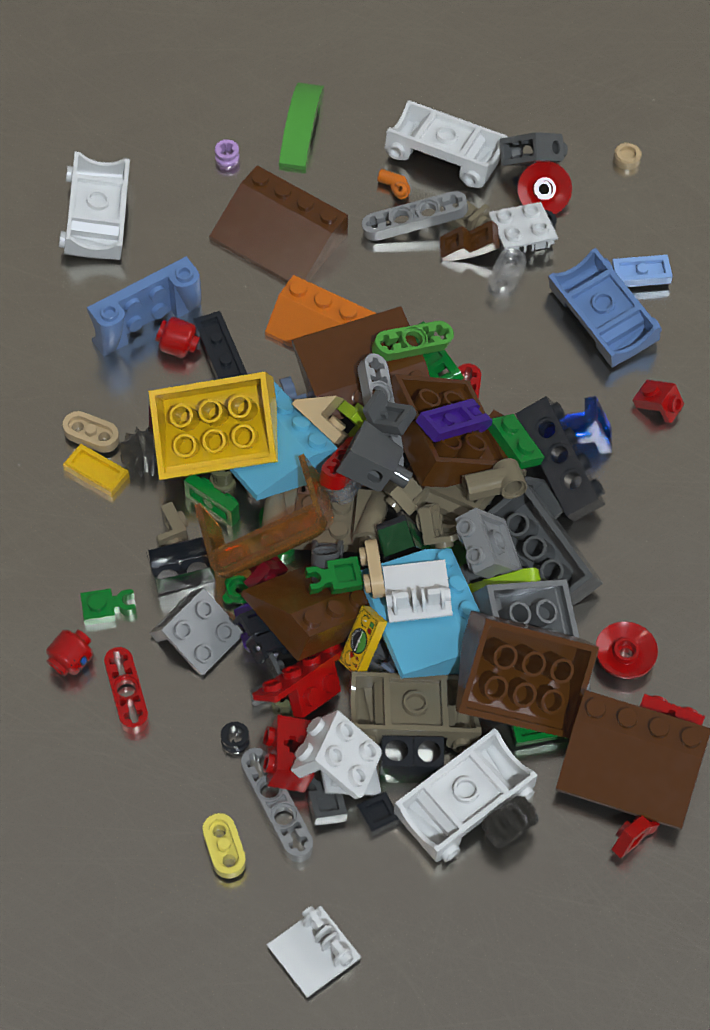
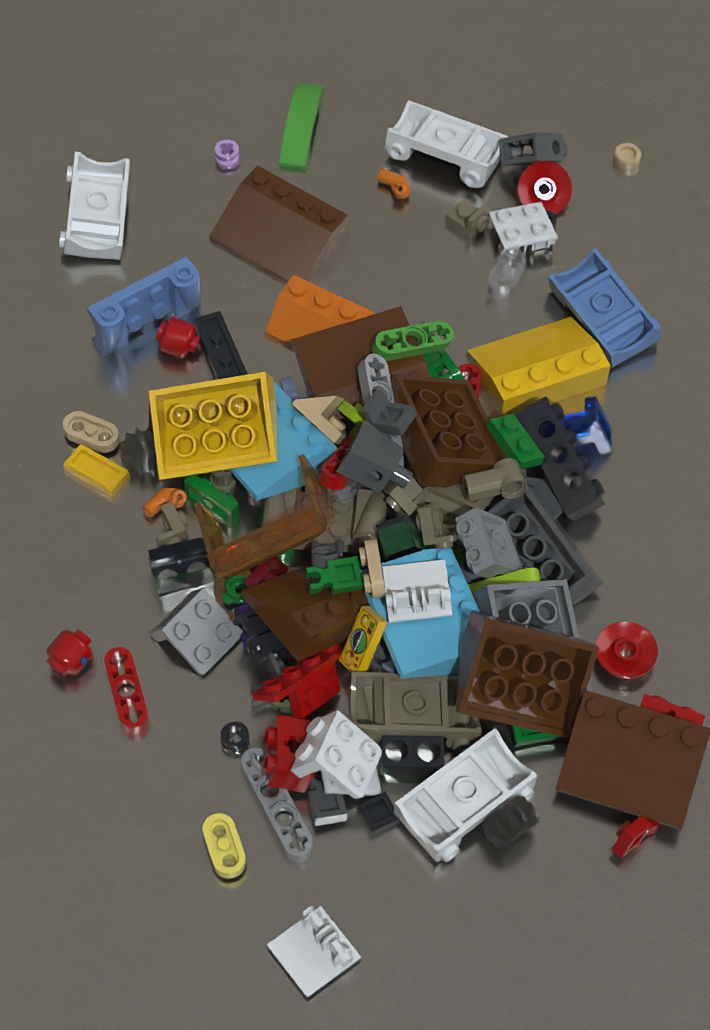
green plate [80,588,137,626] -> none
light grey beam [362,191,468,241] -> none
dark purple plate [416,399,493,442] -> none
reddish brown slope [440,220,500,261] -> none
light blue plate [611,255,673,287] -> none
red bracket [632,380,684,423] -> none
none -> orange arm [142,488,187,518]
none -> yellow slope [467,317,611,415]

